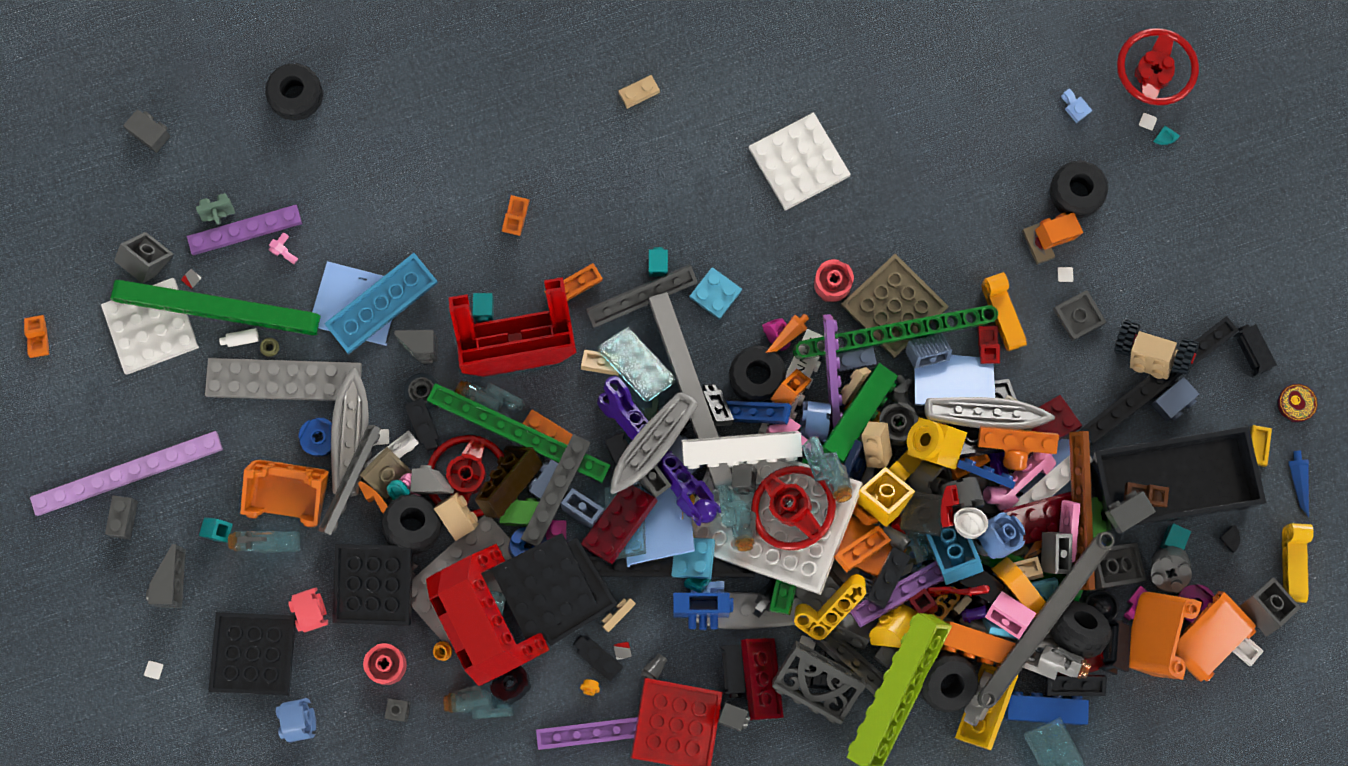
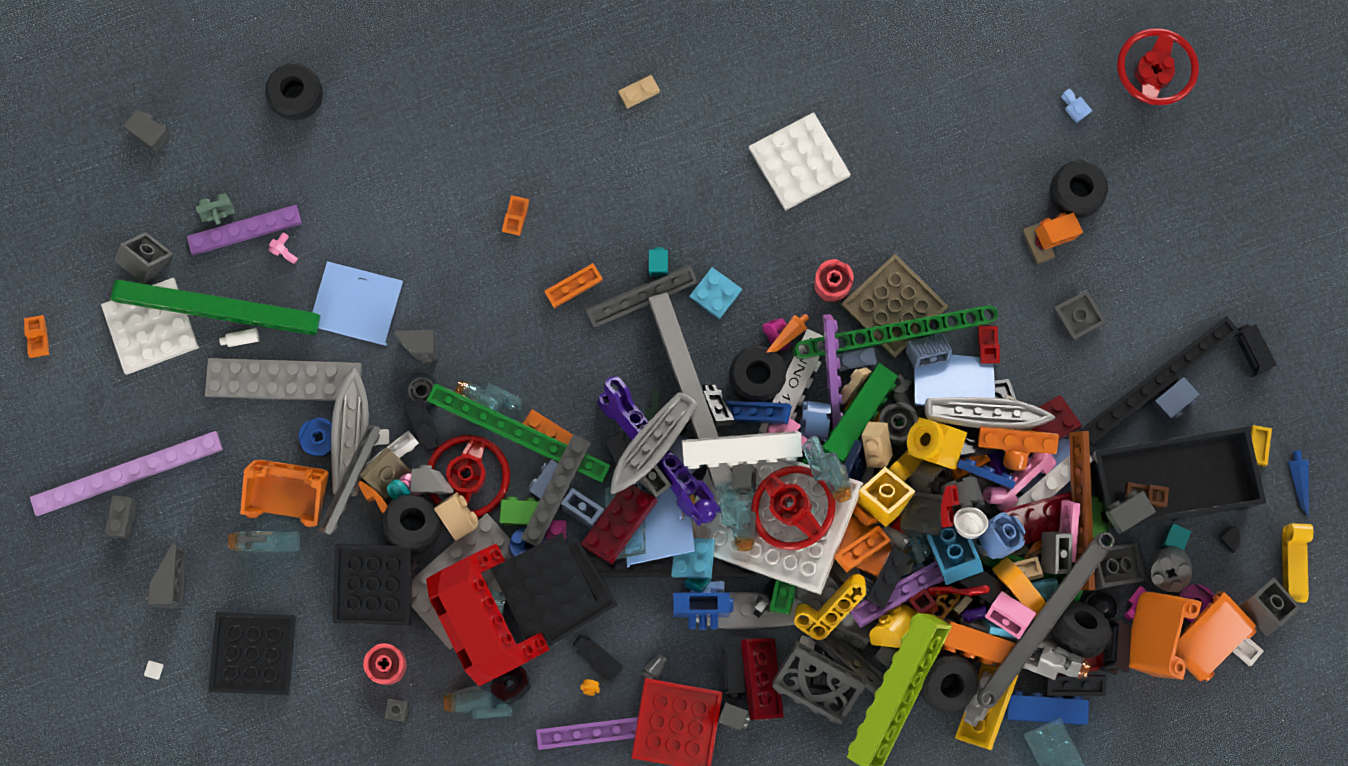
light grey sticker [181,269,201,289] -> none
teal brick [199,517,233,543] -> none
olive plate [260,338,279,357] -> none
medium blue brick [276,698,316,743] -> none
coral brick [288,587,328,633] -> none
dark azure plate [324,253,438,354] -> none
light orange plate [433,641,452,661] -> none
red wedge [448,277,577,377] -> none
teal brick [473,293,494,323] -> none
dark brown wedge [475,446,543,518] -> none
tan plate [581,350,622,376] -> none
clear light blue plate [598,327,676,403] -> none
tan plate [601,598,636,632] -> none
light grey sticker [614,642,632,660] -> none
orange slope [771,369,812,405] -> none
light orange beam [981,272,1027,351] -> none
white sticker [1058,267,1073,282] -> none
brick [1114,320,1199,379] -> none
white sticker [1139,113,1157,130] -> none
teal tile [1153,126,1180,145] -> none
tile [1277,384,1318,422] -> none

